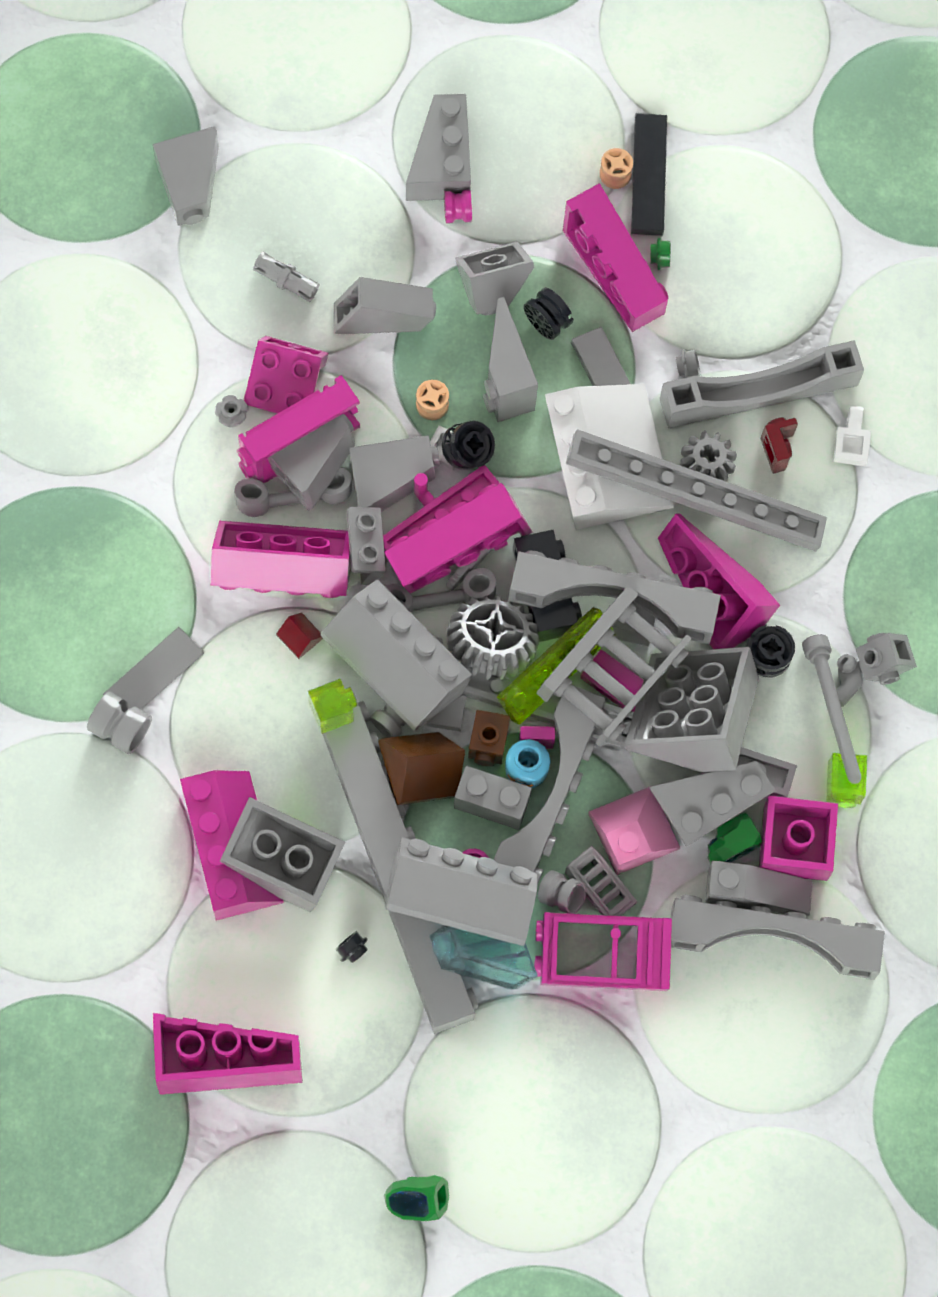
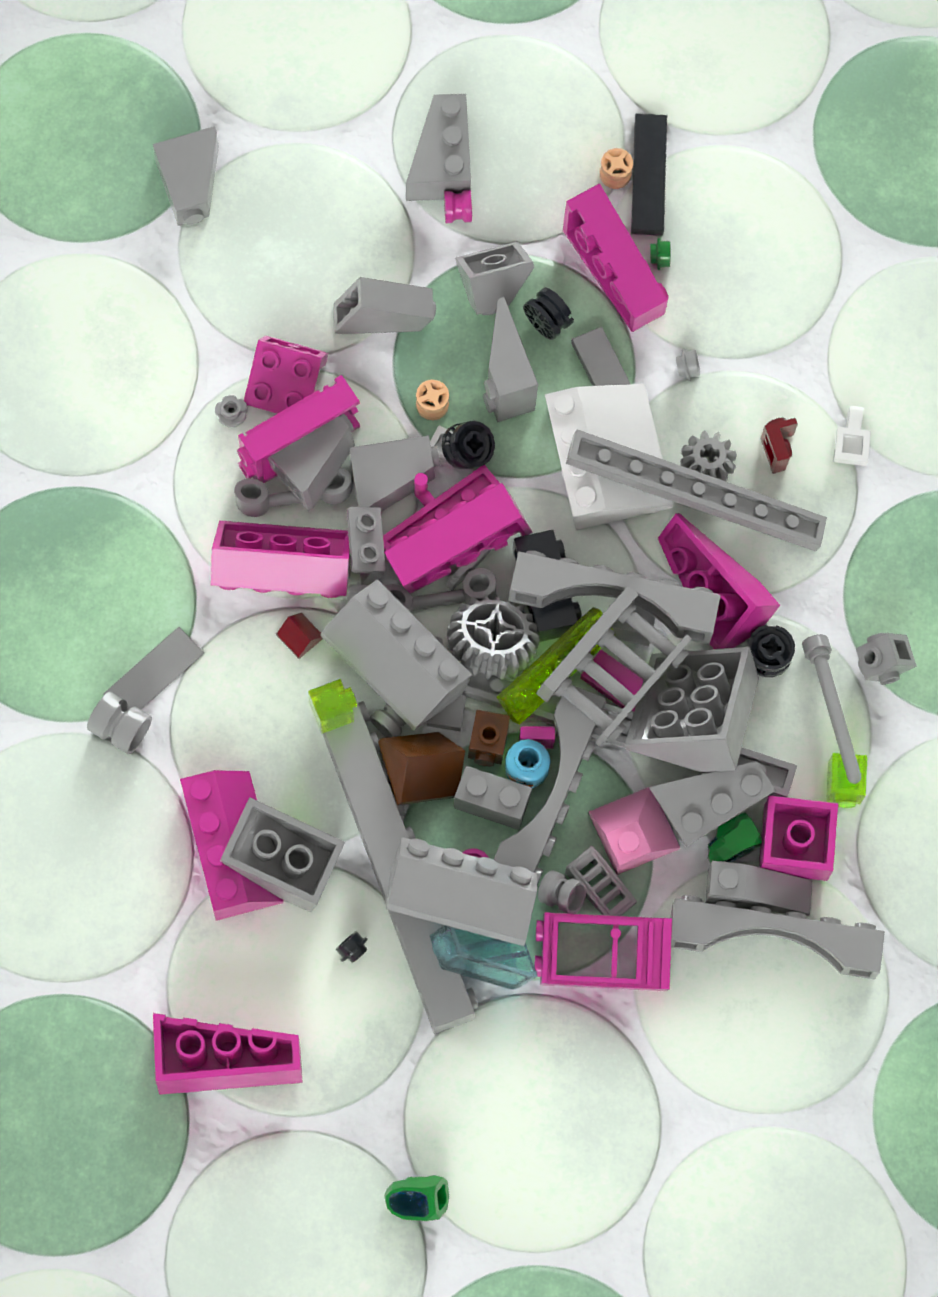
light grey pin [253,252,320,302] -> none
light grey arch [660,340,864,428] -> none
light grey arm [836,654,863,707] -> none

